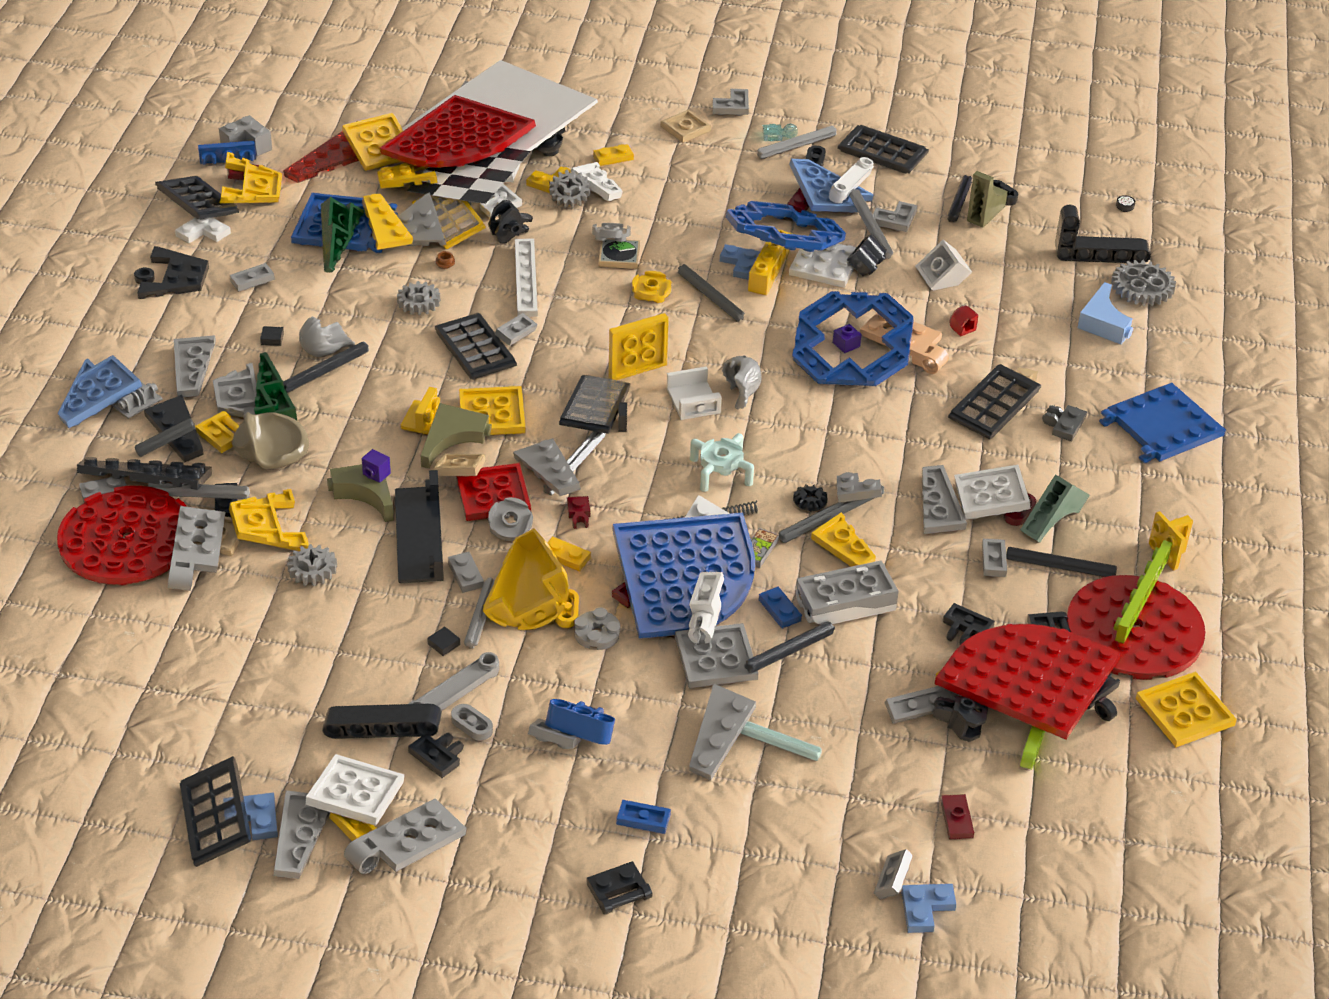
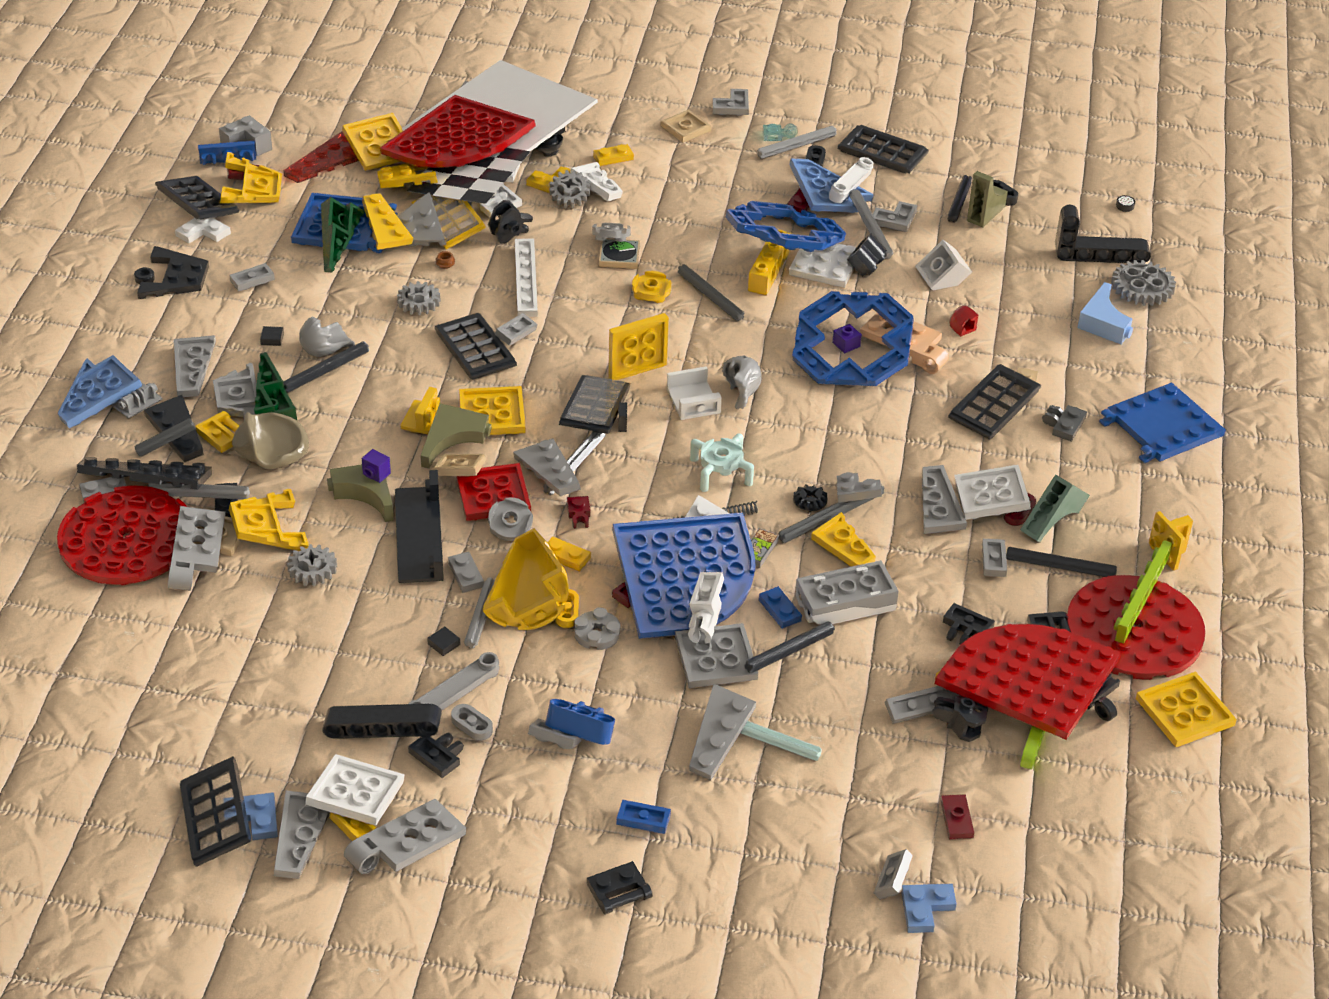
medium blue plate [719,244,760,280] -> none

